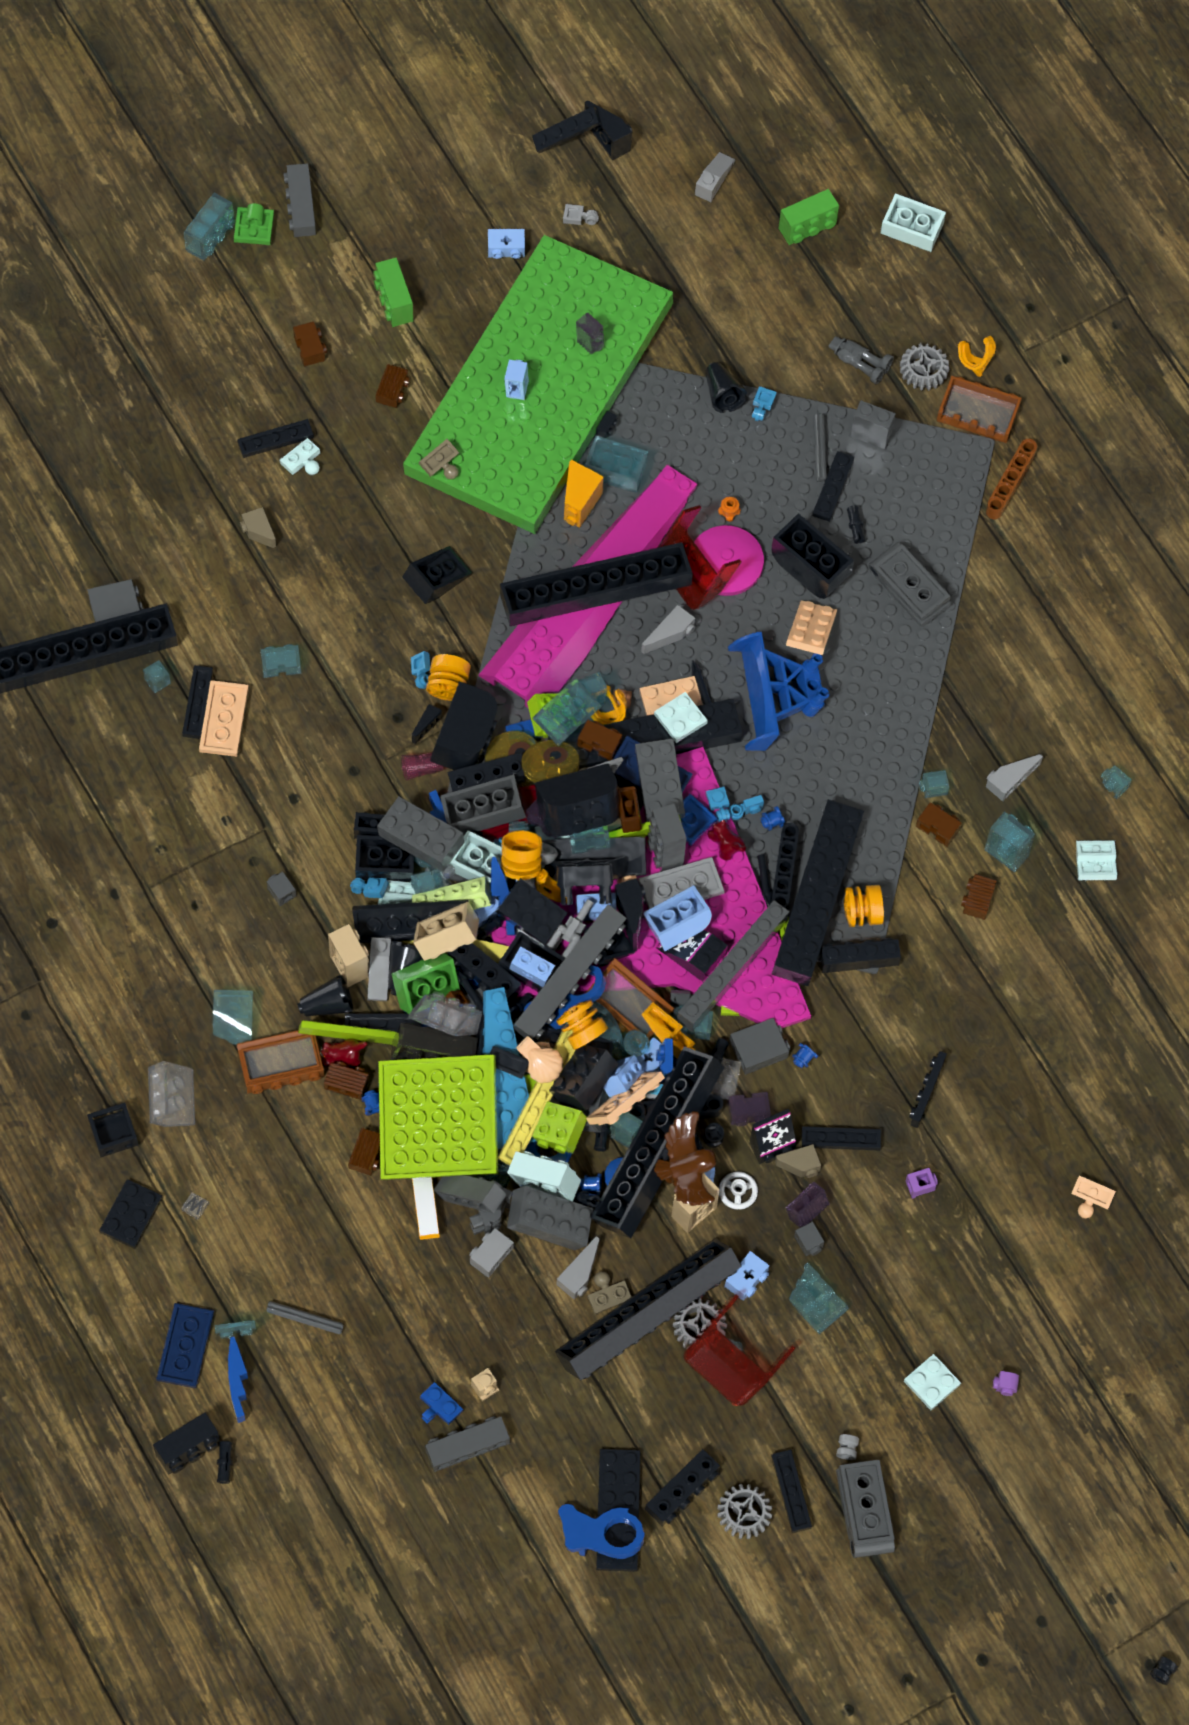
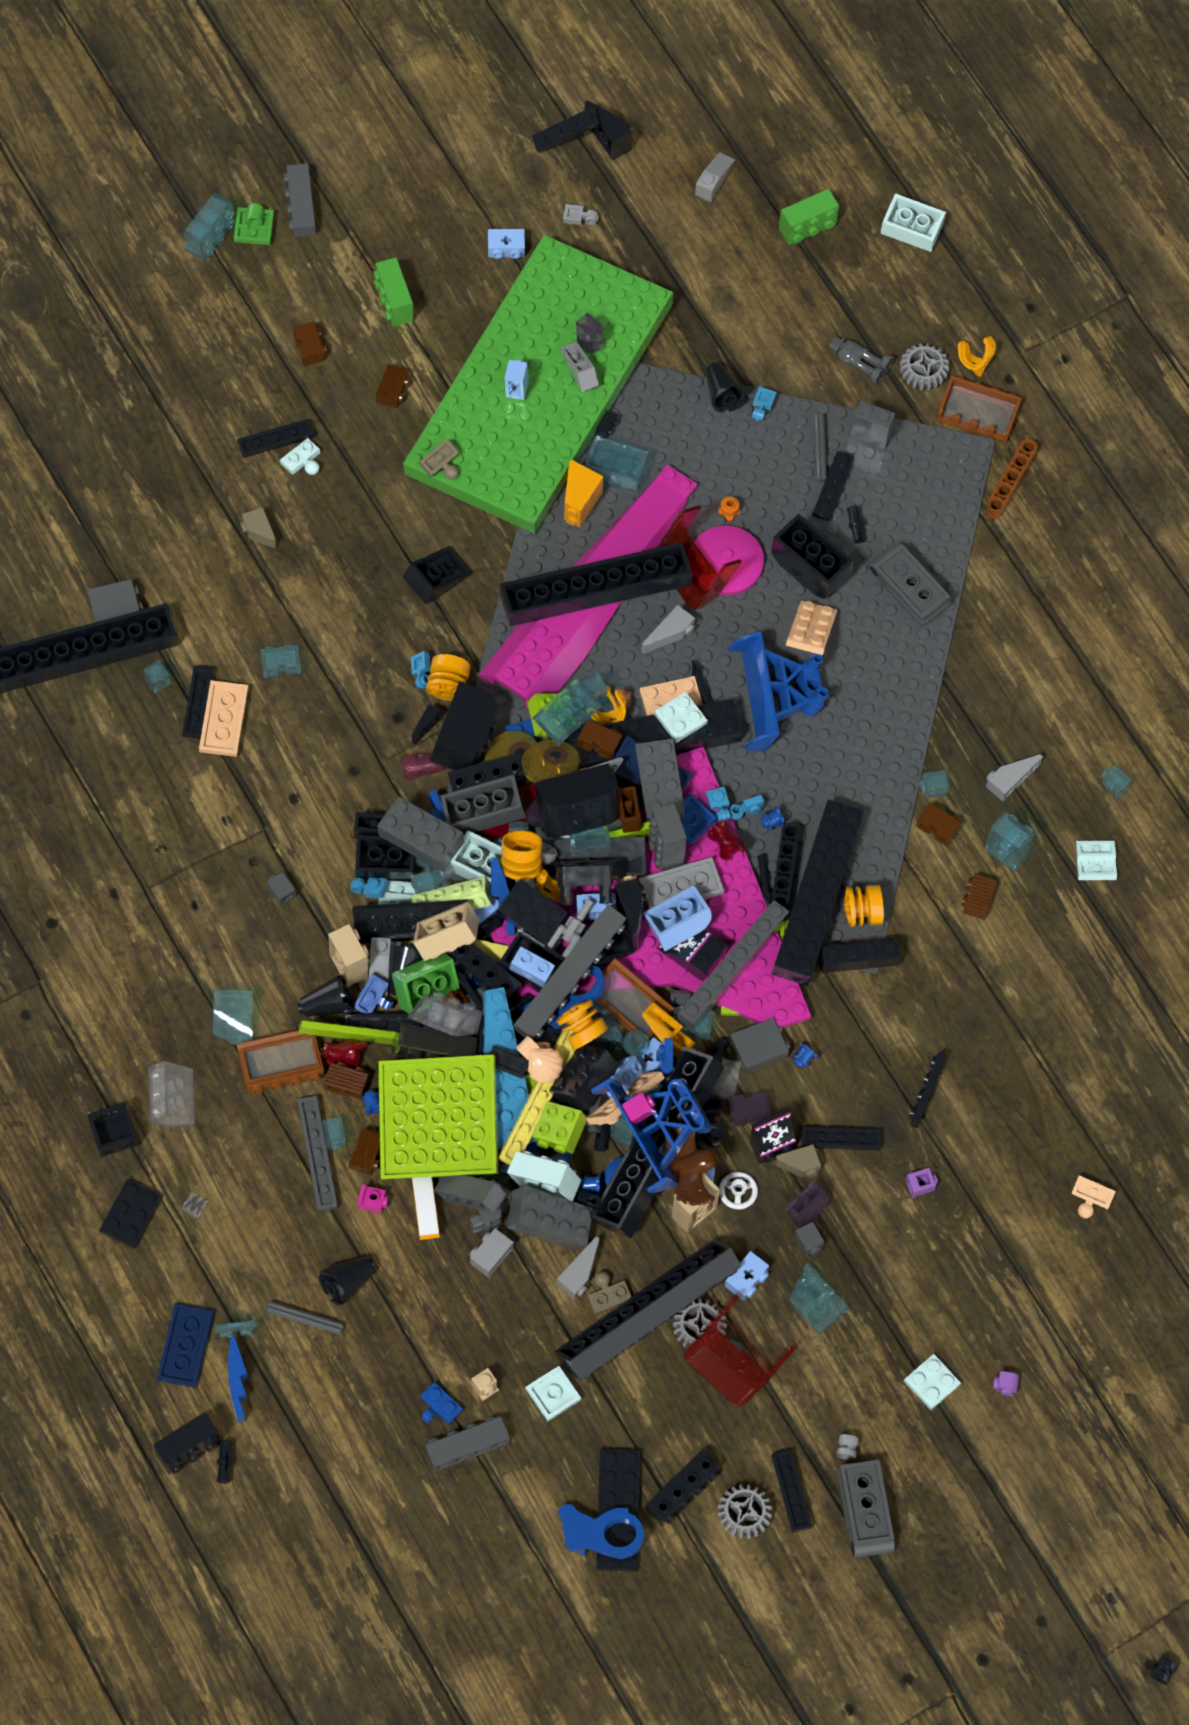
none -> dark grey plate [297,1096,338,1212]
none -> black cone [318,1256,375,1306]
none -> clear light blue brick [322,1117,346,1150]
none -> plate [353,973,394,1014]
none -> dark pink brick [358,1184,389,1214]
none -> light aqua plate [525,1366,581,1422]
none -> light grey slope [560,341,599,392]
none -> blue piece [591,1078,711,1193]
none -> dark pink brick [622,1092,656,1124]

